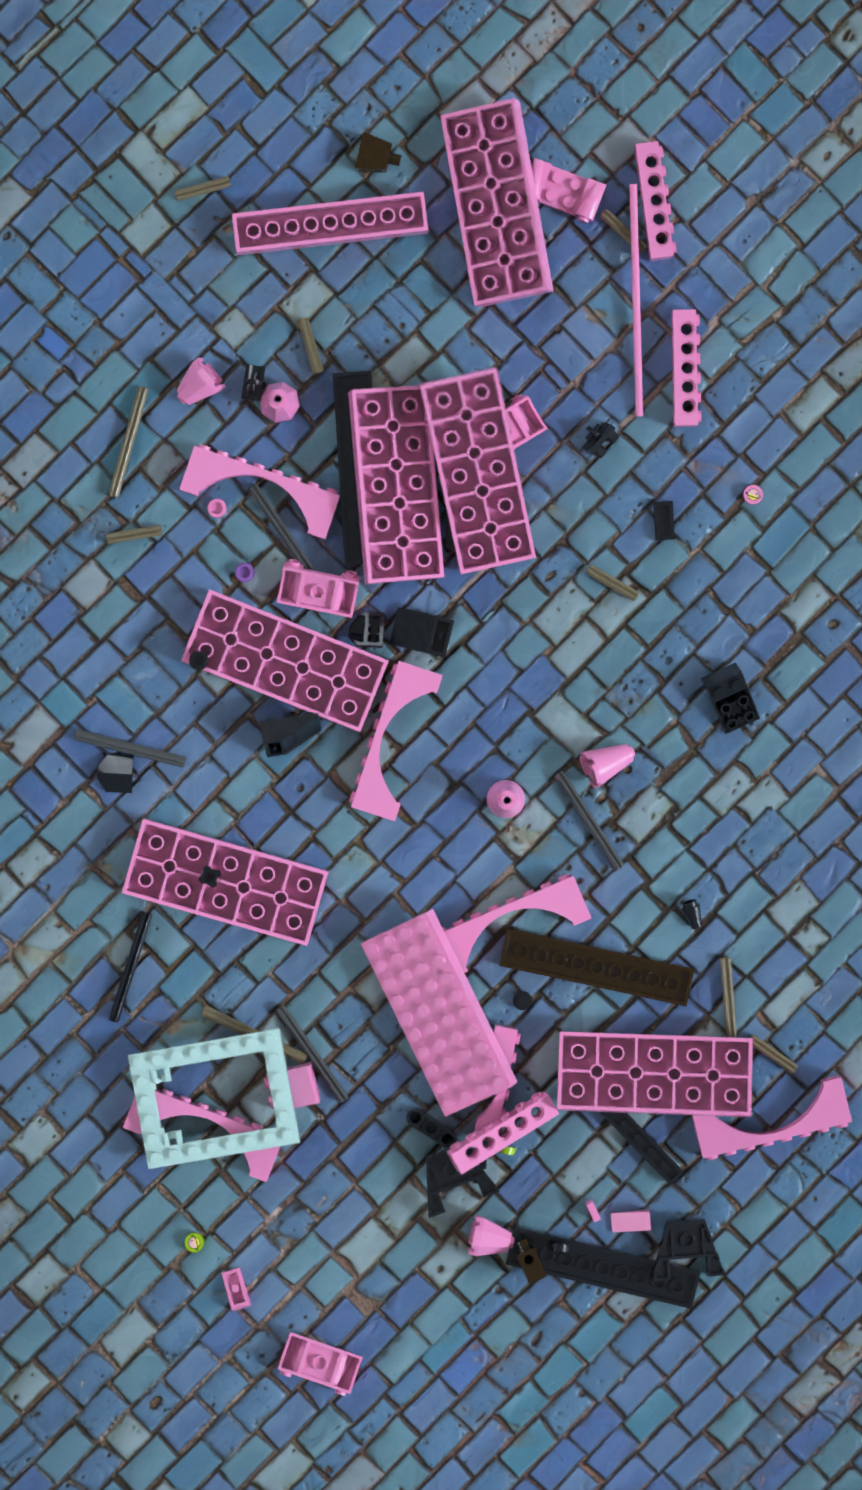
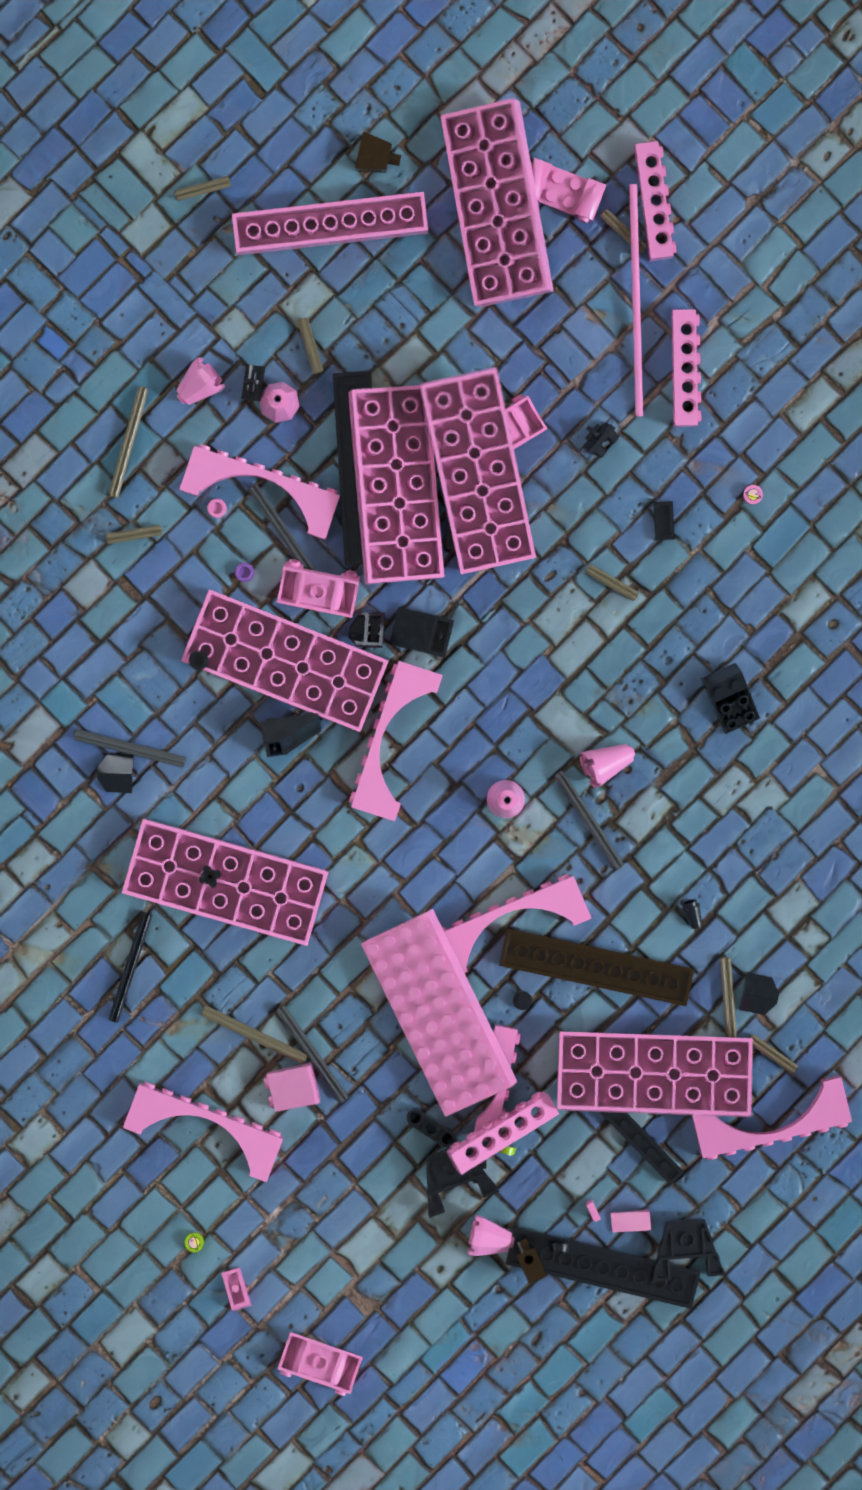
light aqua plate [128,1028,300,1169] -> none
none -> black slope [739,972,779,1015]

